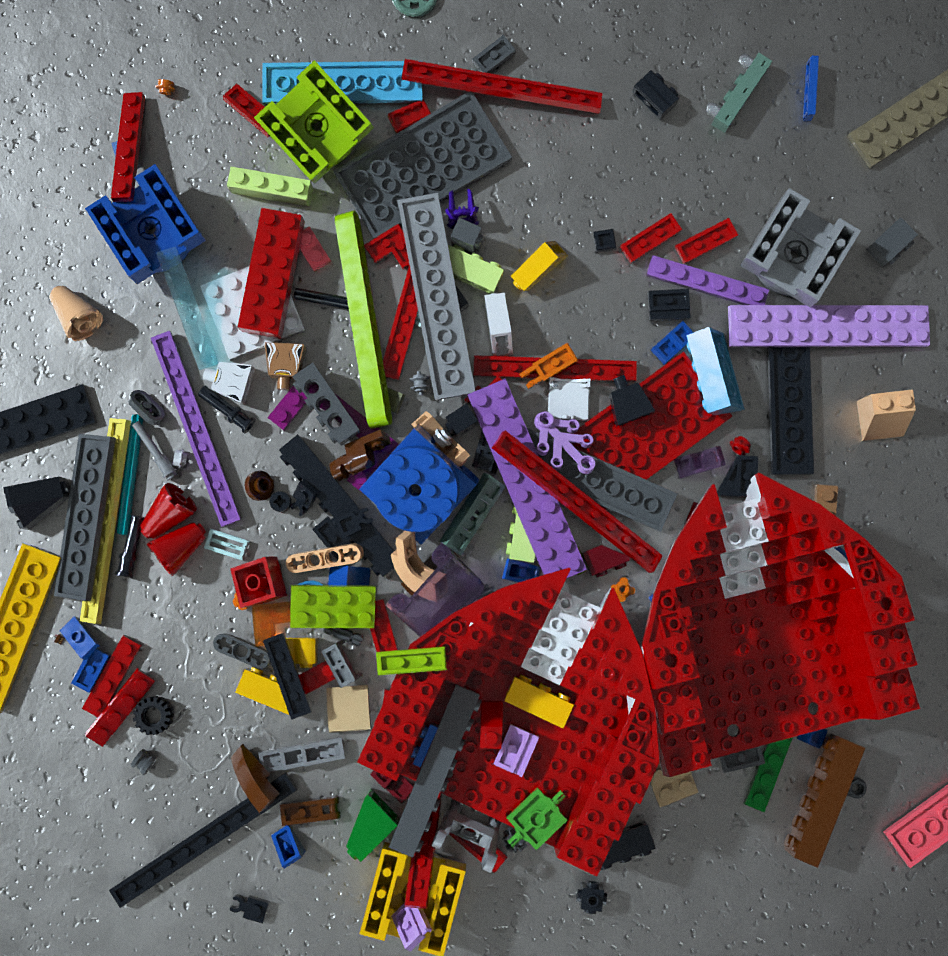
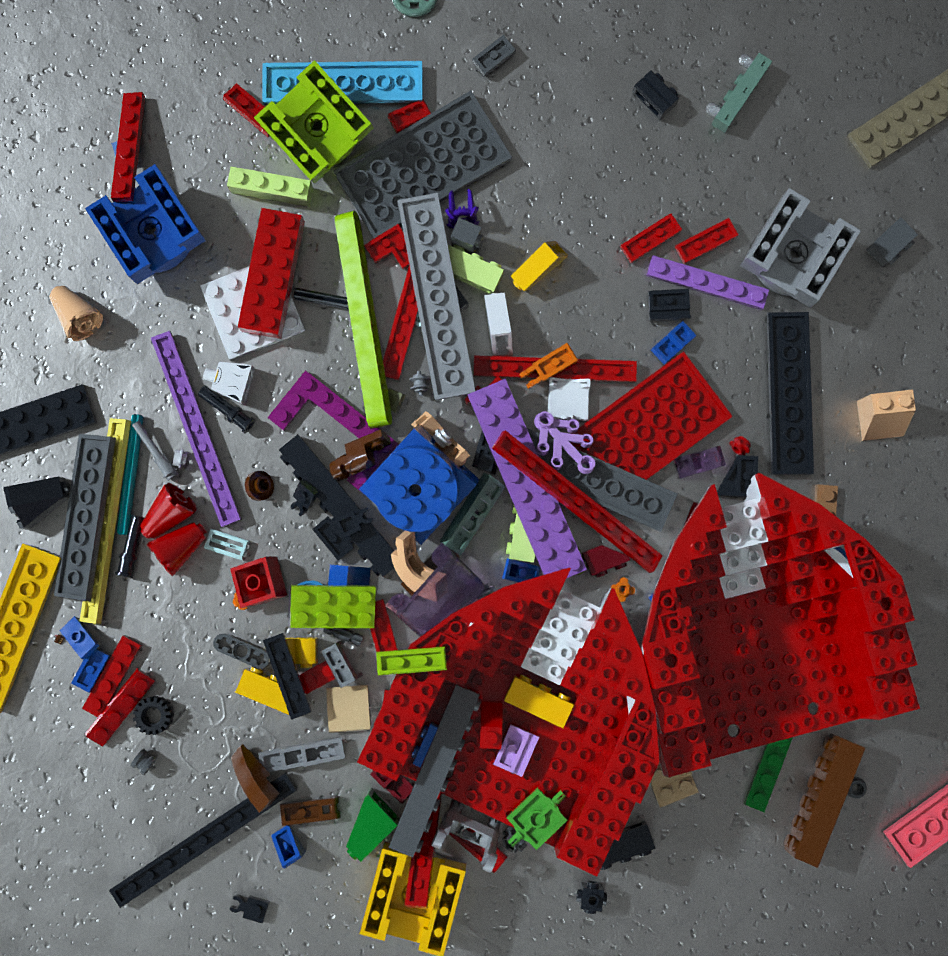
dark grey plate [128,390,165,425] -> none
orange plate [155,79,175,95] -> none
clear light blue plate [156,246,219,370] -> none
clear orange plate [252,601,291,647] -> none
medium nougat torso [265,342,306,390] -> none
black wheel [269,491,292,513] -> none
light nougat beam [286,543,364,573] -> none
dark grey brick [292,362,361,446] -> none
coral plate [300,226,331,272] -> none
lavender plate [391,902,432,951] -> none
red plate [402,59,602,114] -> none
black brick [445,404,478,439] -> none
black tile [593,229,616,253] -> none
black torso [609,375,655,427] -> none
medium azure slope [687,327,745,415] -> none
dark grey plate [719,746,765,773] -> none
lavender plate [728,305,930,347] -> none
blue slope [797,729,828,749] -> none
blue tile [803,55,819,121] -> none

